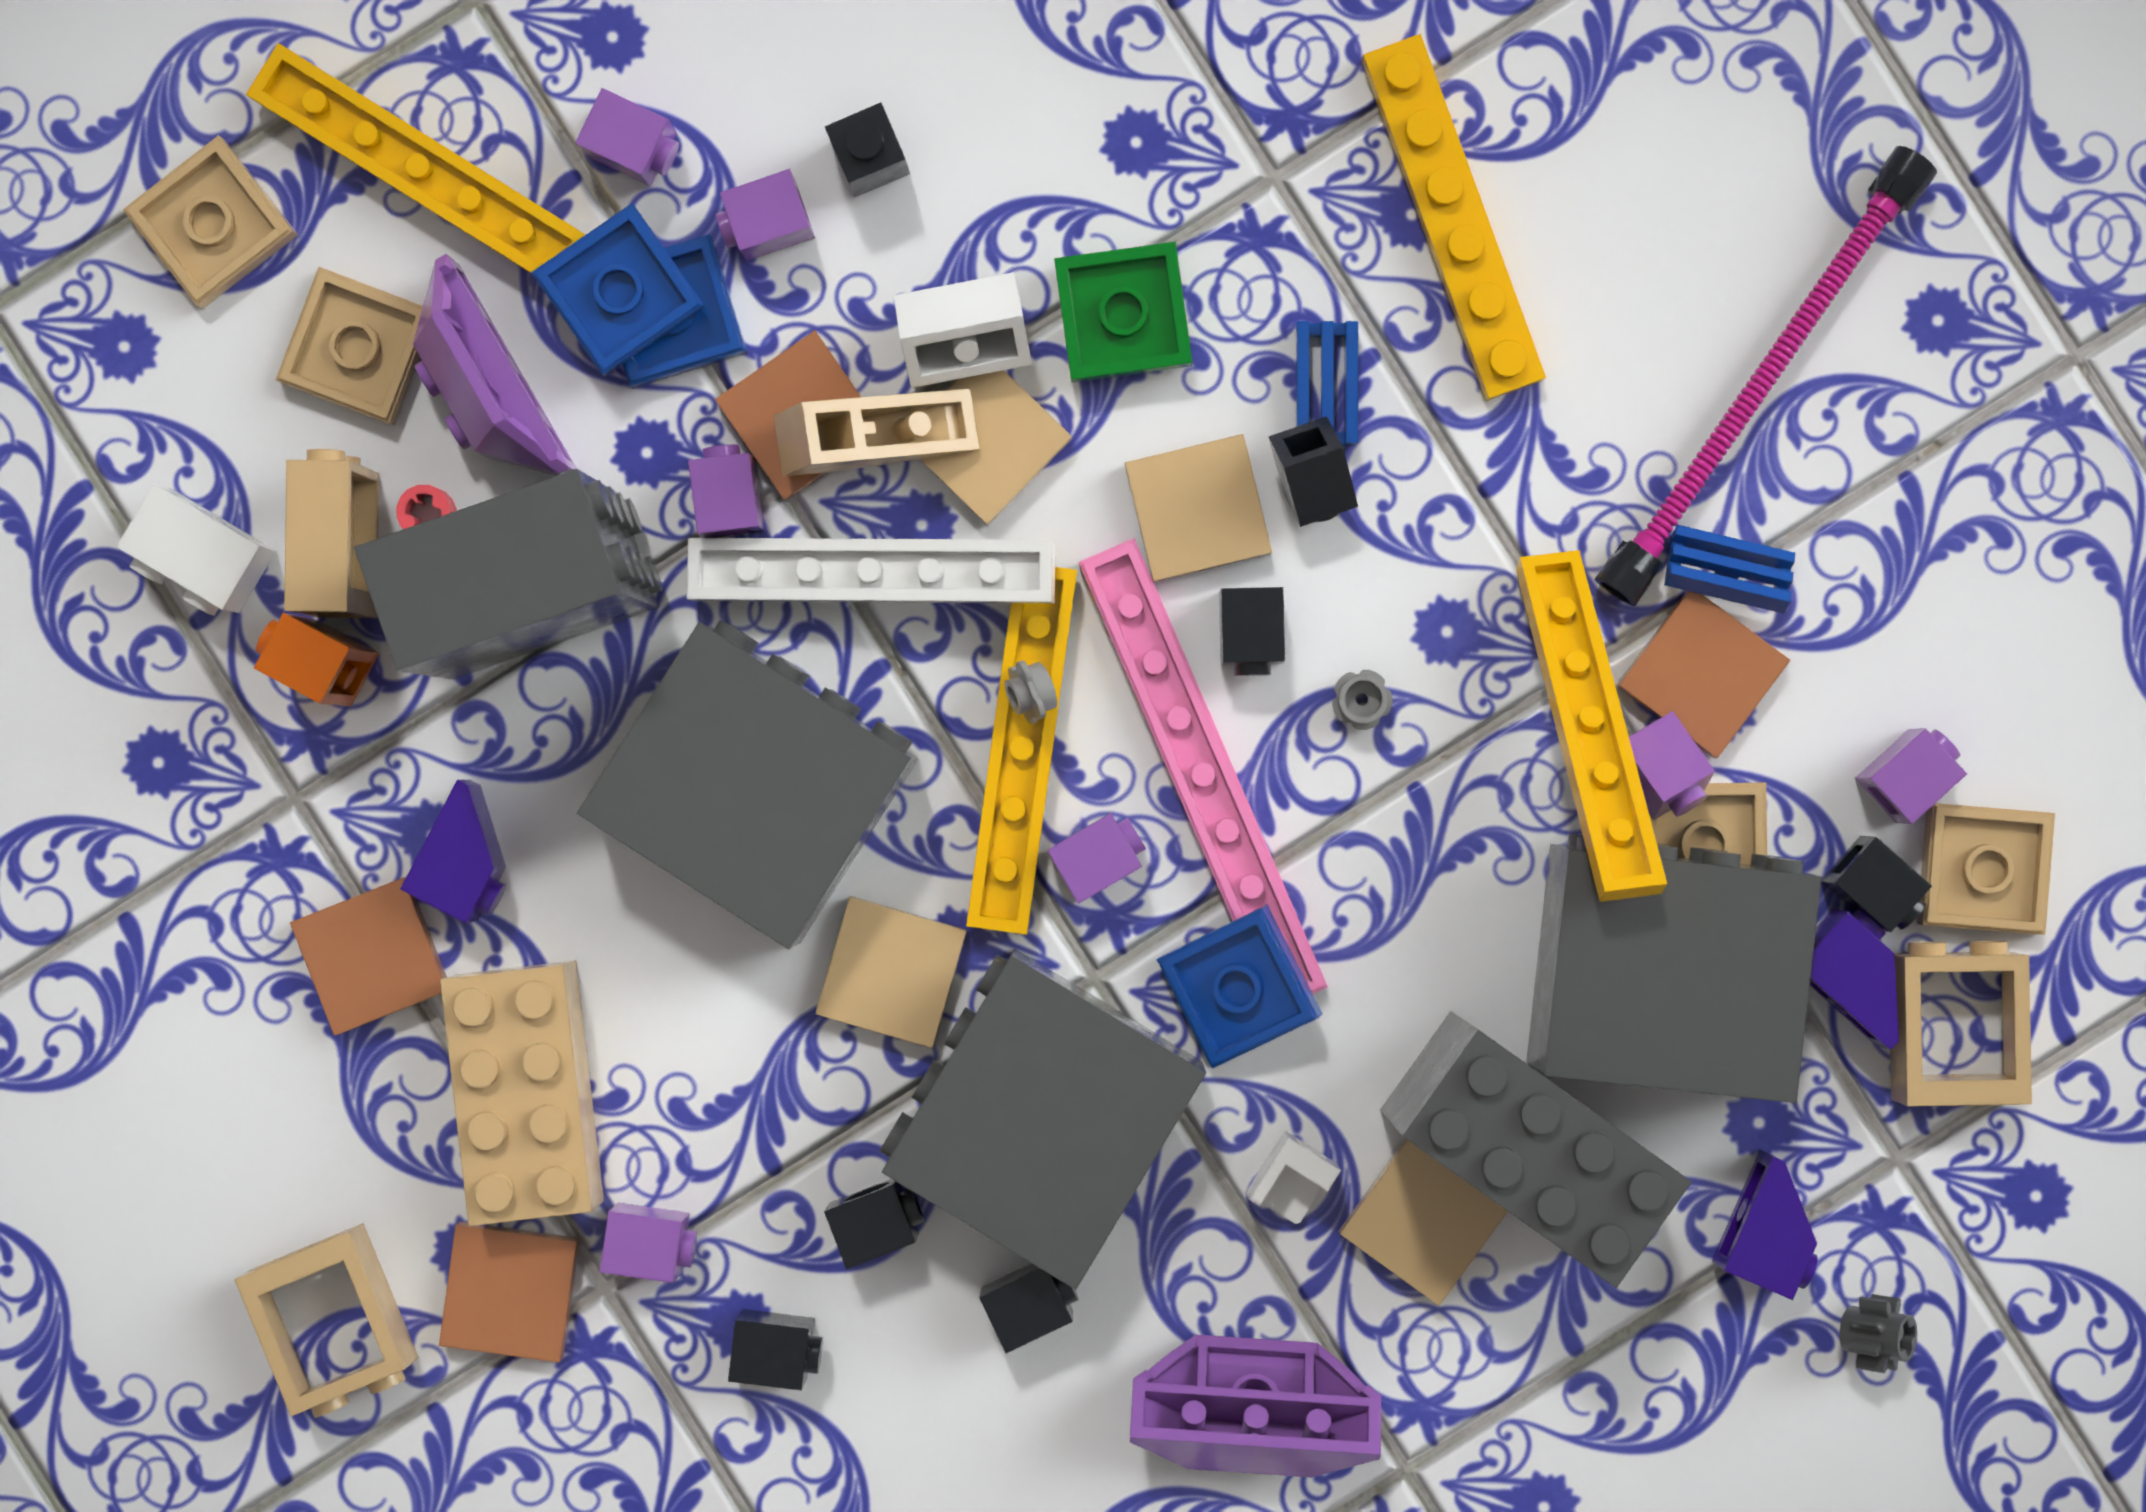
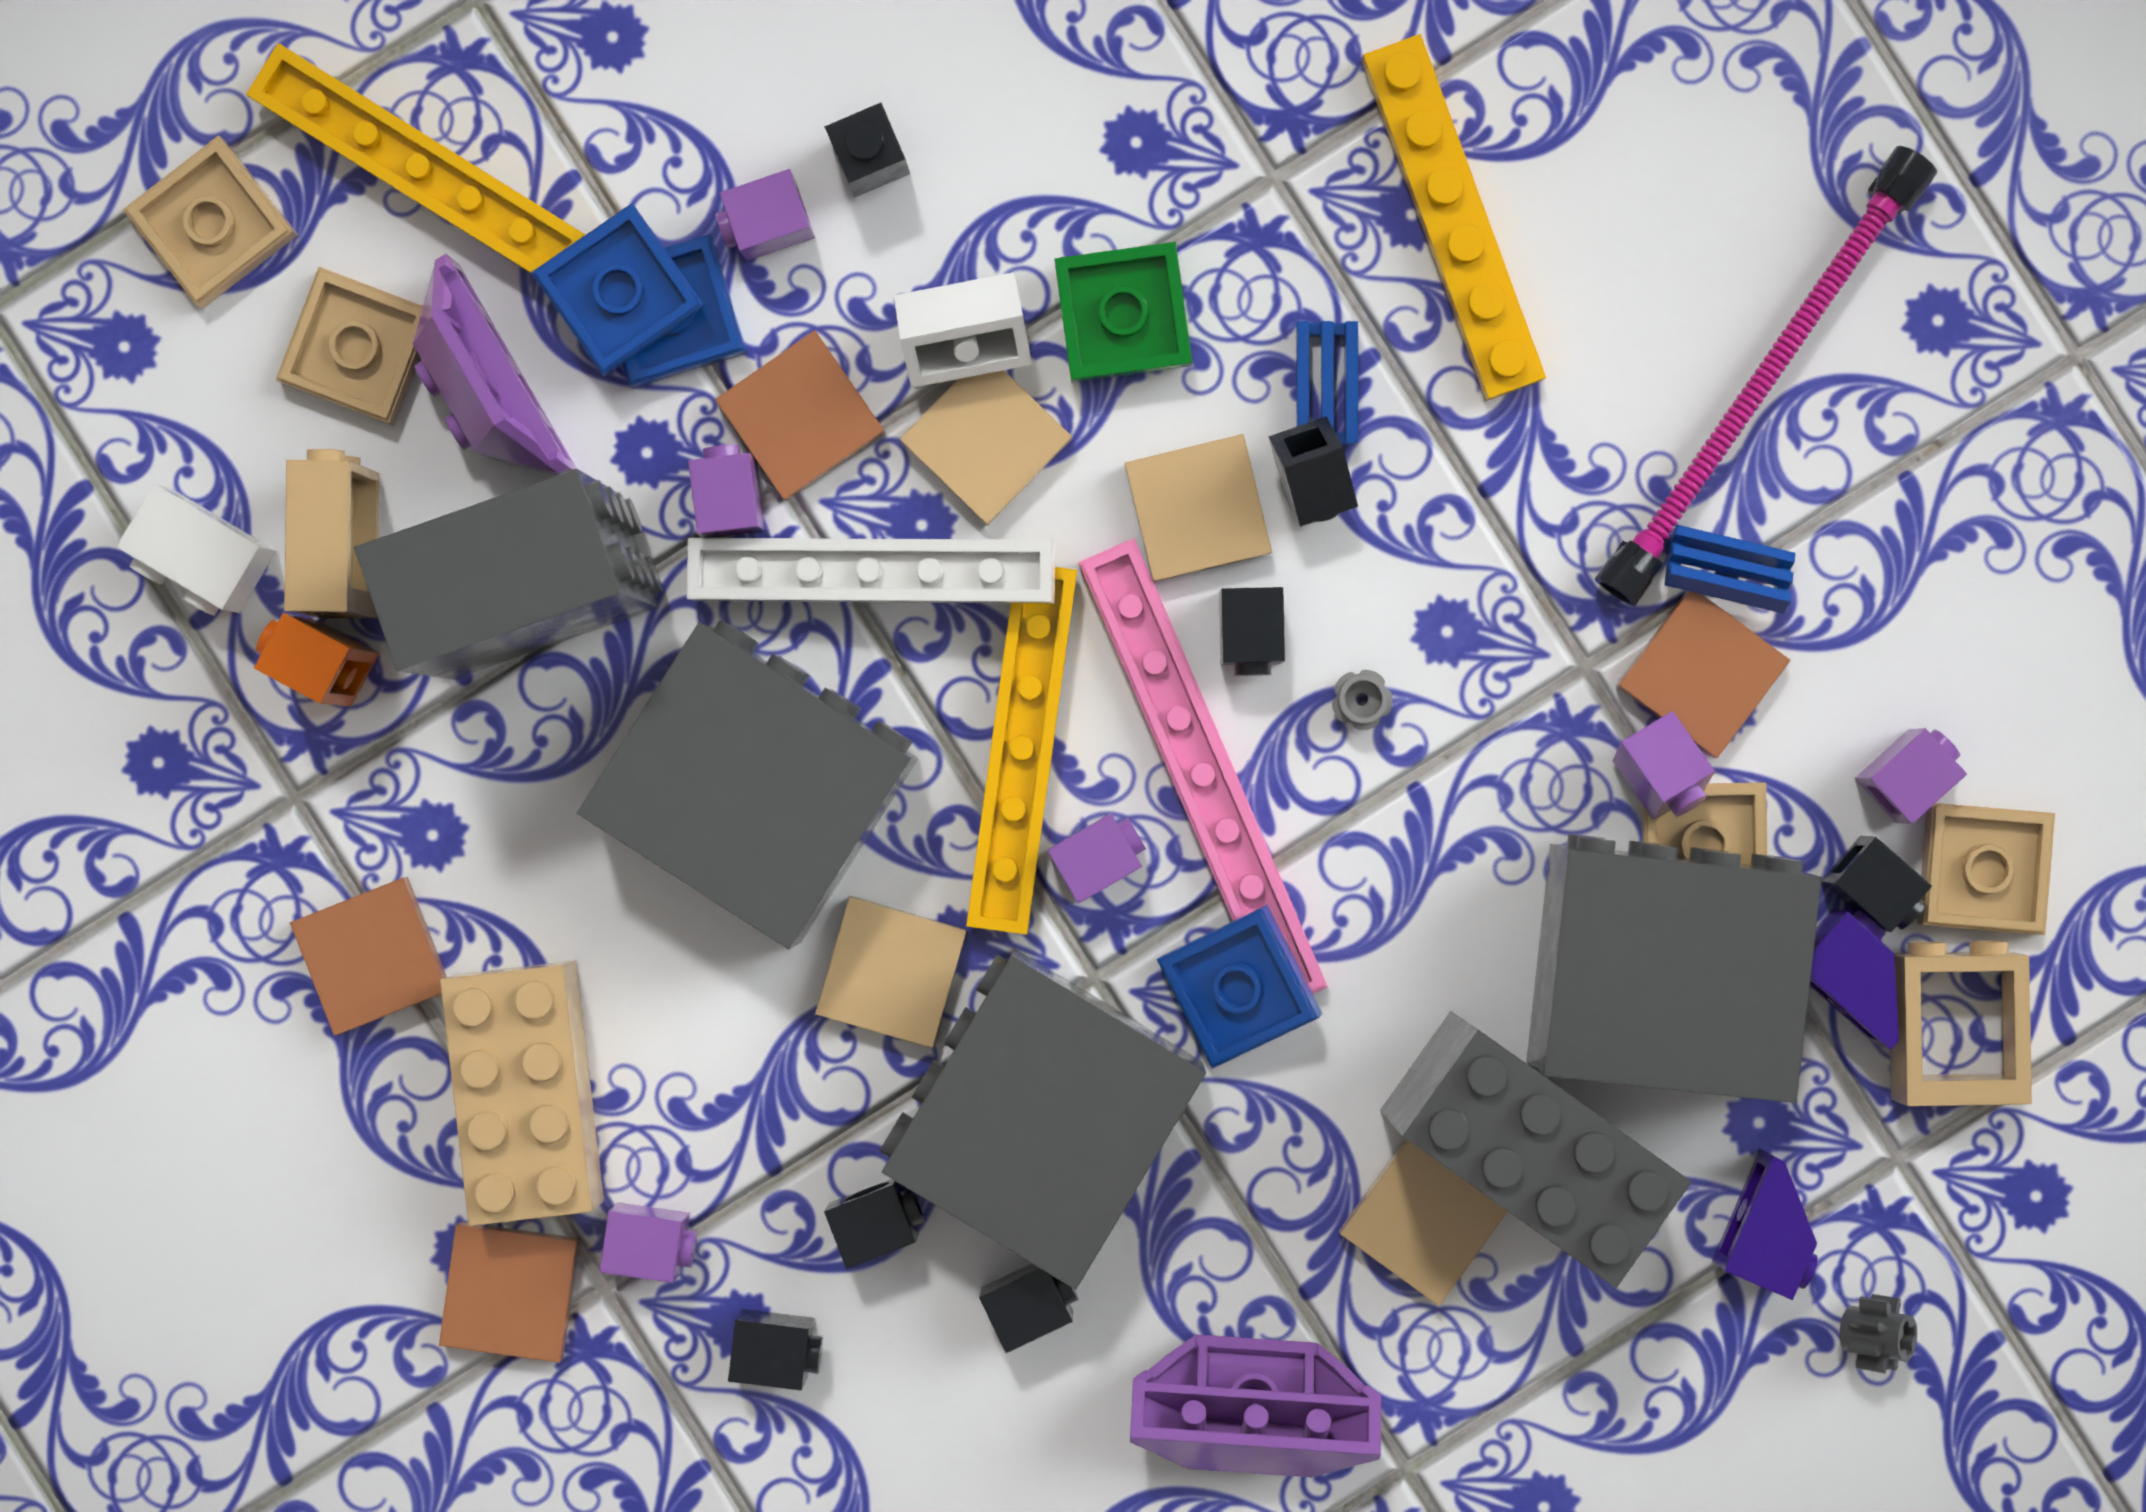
tan window [234,1223,419,1418] -> none
coral bush [396,485,457,529] -> none
dark purple slope [400,780,506,924] -> none
medium lavender brick [575,88,679,187] -> none
tan slope [773,389,979,476] -> none
light grey plate [1005,660,1057,724] -> none
white panel [1246,1130,1341,1224] -> none
yellow plate [1516,550,1667,902] -> none

